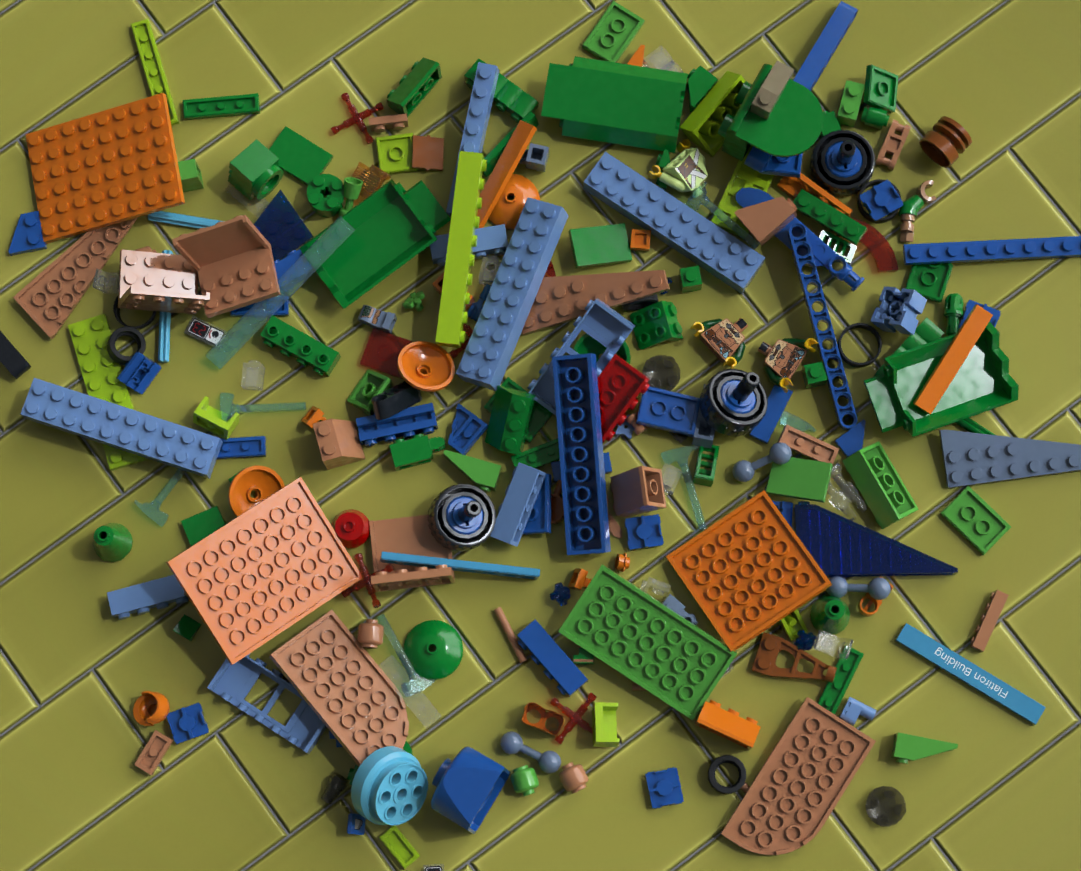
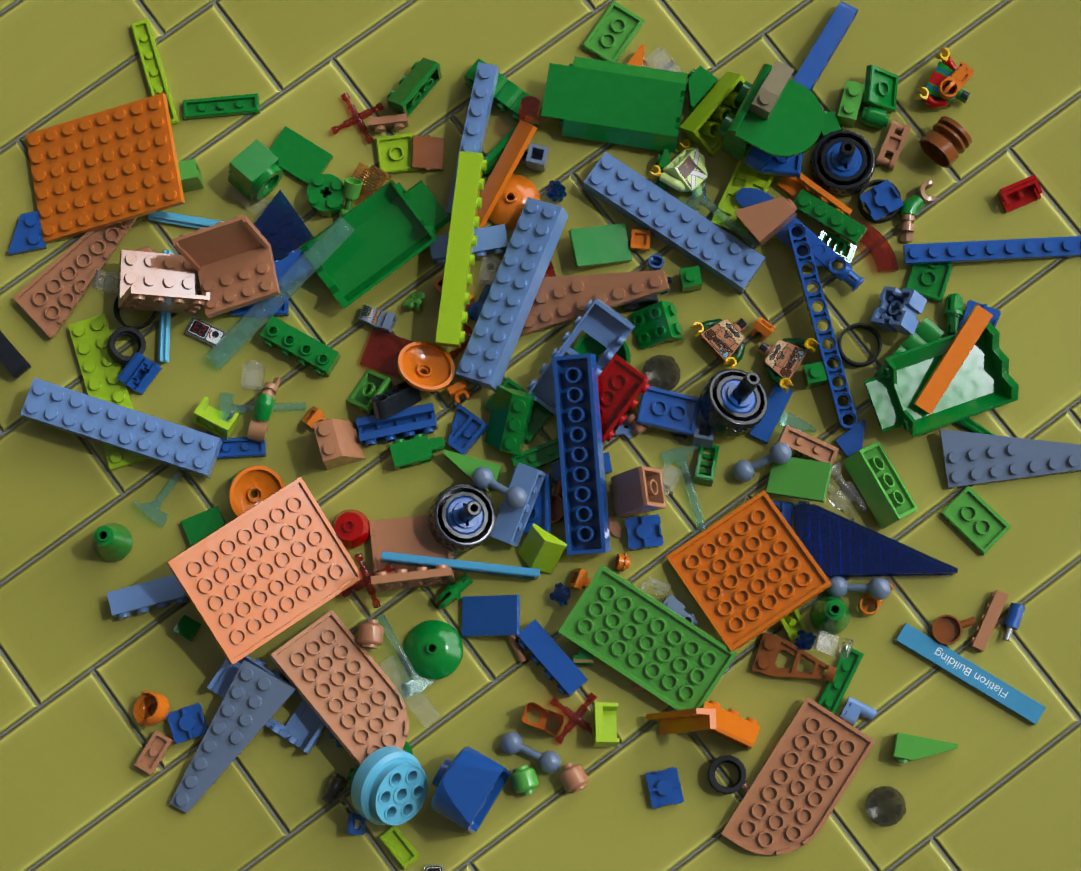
none -> sand blue wing [169,660,296,813]
none -> piece [247,377,281,443]
none -> green arm [435,573,473,609]
none -> orange tile [447,379,470,405]
none -> blue tile [462,595,520,637]
none -> sand blue piece [472,467,528,509]
none -> clear red piece [518,96,542,124]
none -> lime slope [518,524,567,574]
none -> clear blue plant [545,180,567,202]
none -> orange fence [646,708,717,735]
none -> blue hinge [648,254,664,270]
none -> orange tile [751,317,777,342]
none -> torso [915,48,970,109]
none -> dark orange piece [931,615,976,645]
none -> orange piece [938,62,974,100]
none -> red hinge [997,175,1042,213]
none -> blue piece [1003,602,1025,641]

